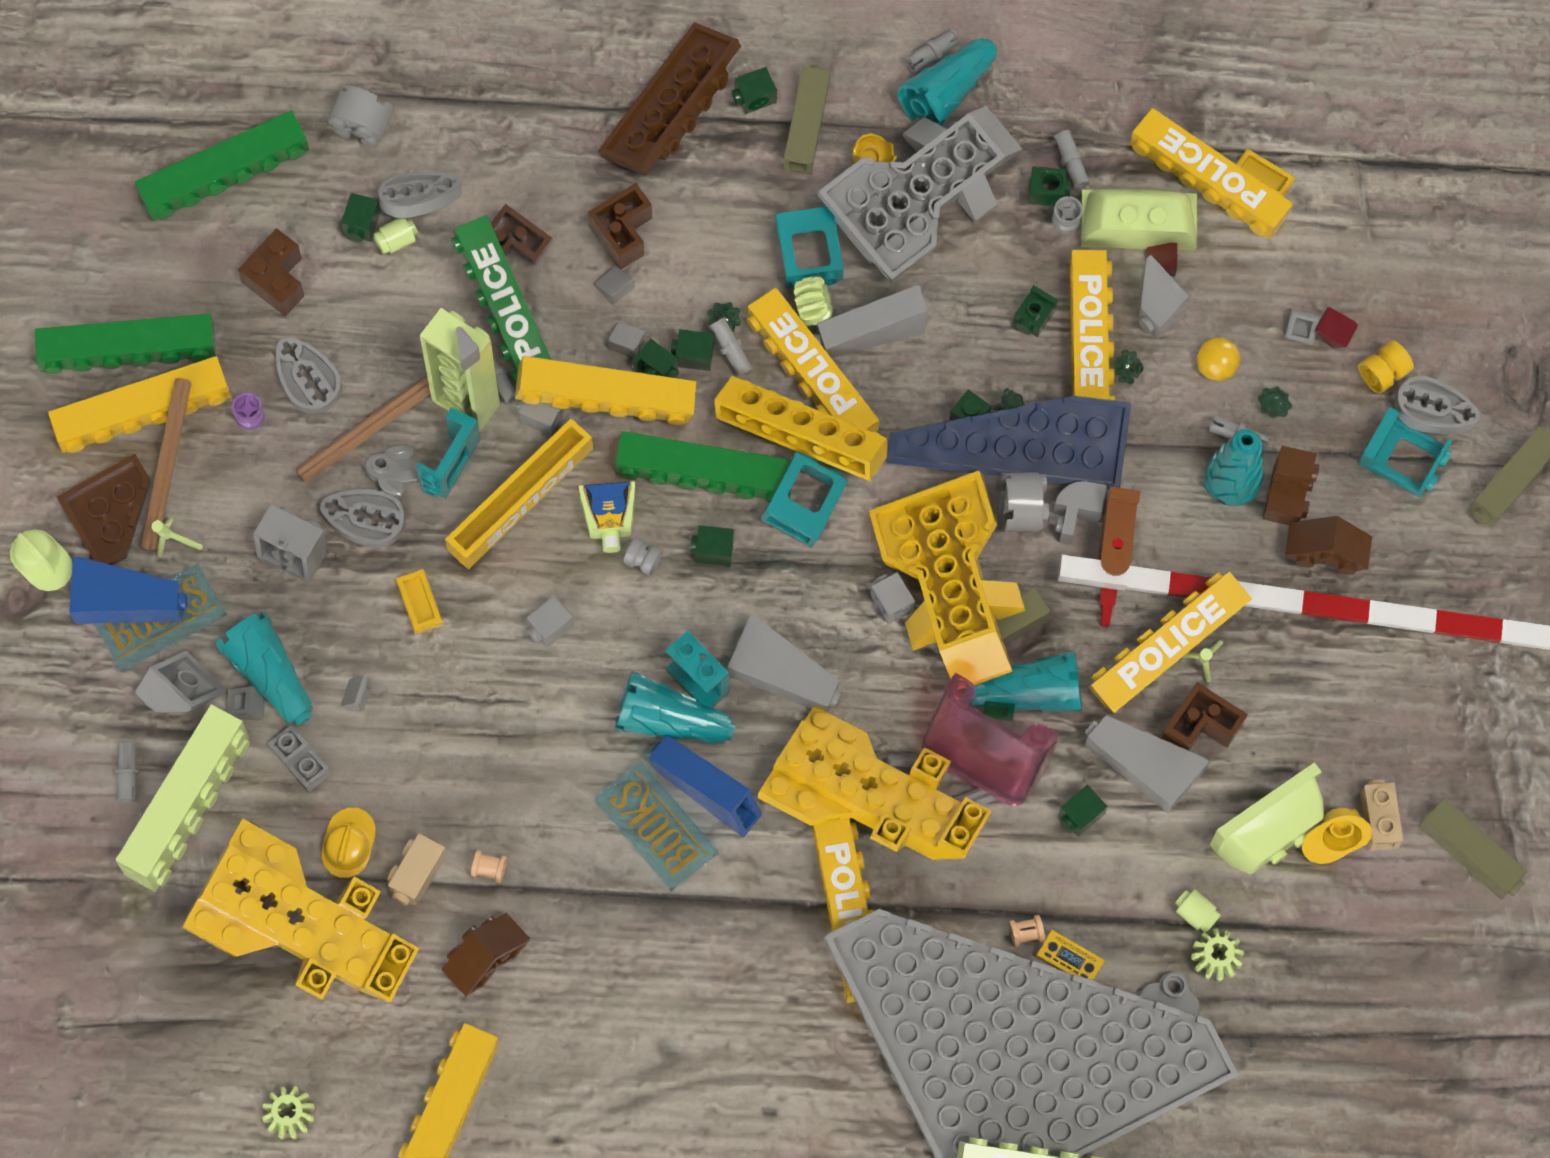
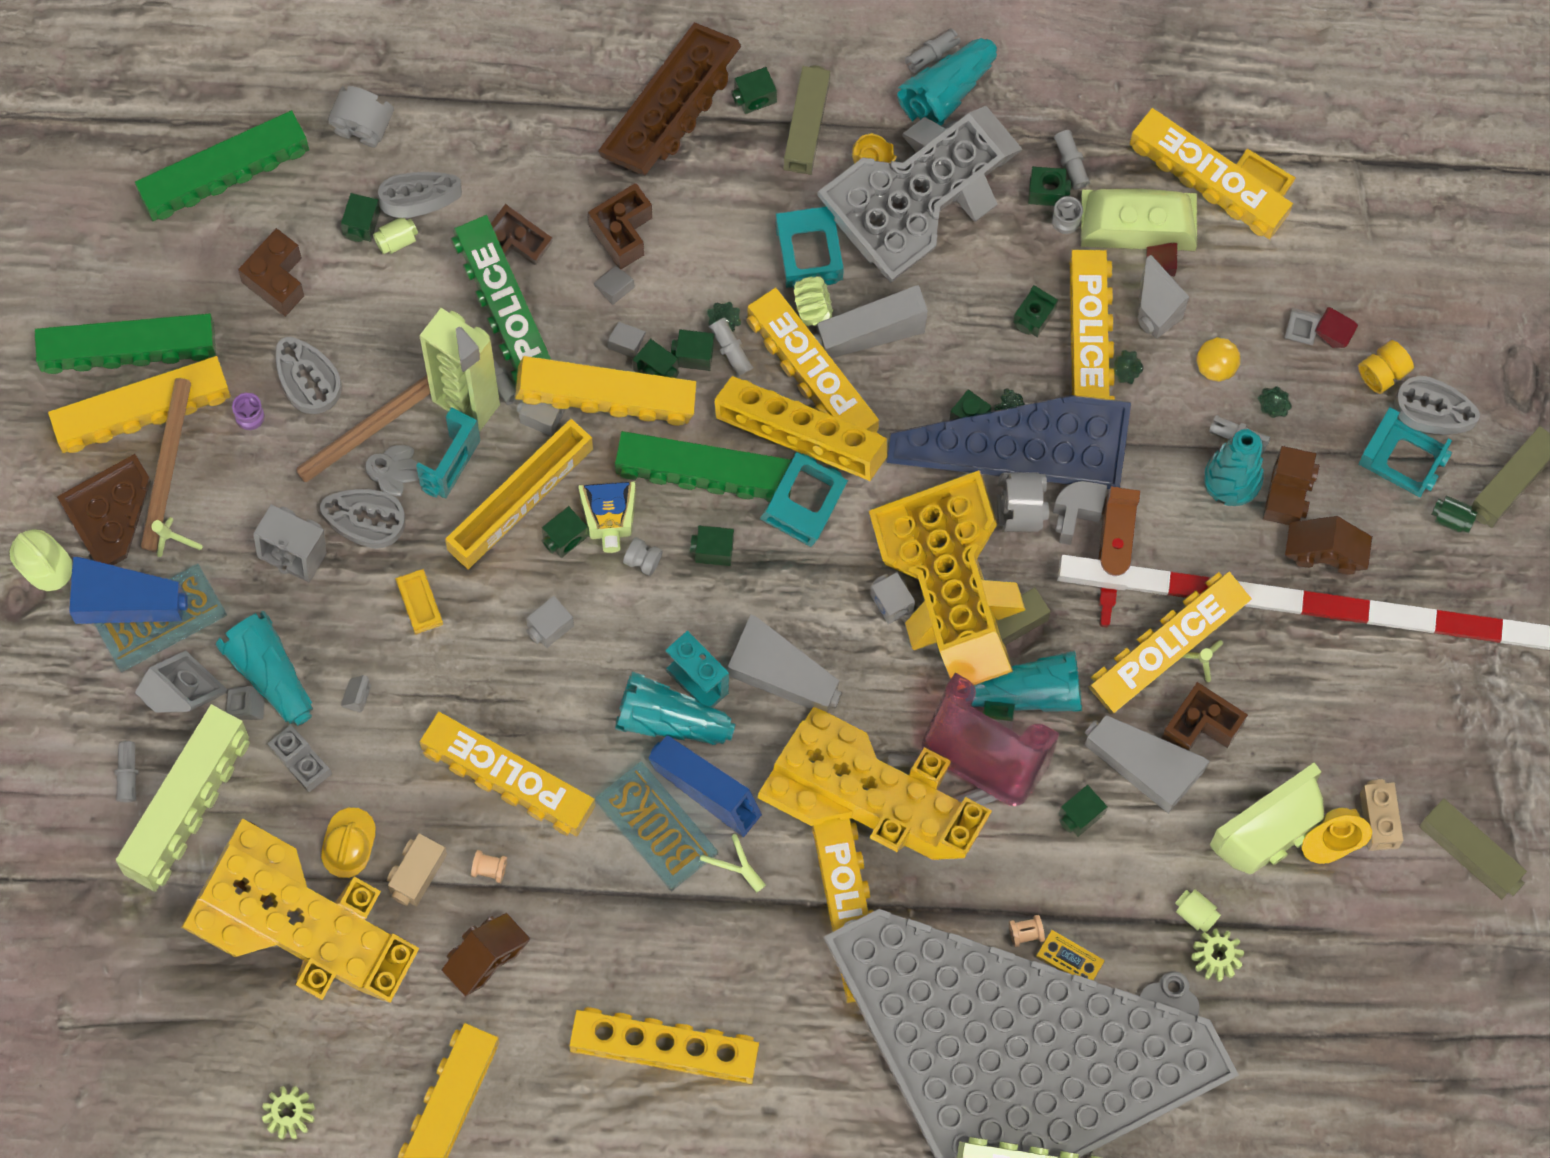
none -> yellow brick [420,711,596,837]
none -> dark green brick [541,506,589,558]
none -> yellow brick [569,1007,759,1084]
none -> yellowish green plant [700,834,766,893]
none -> dark green brick [1431,495,1478,534]

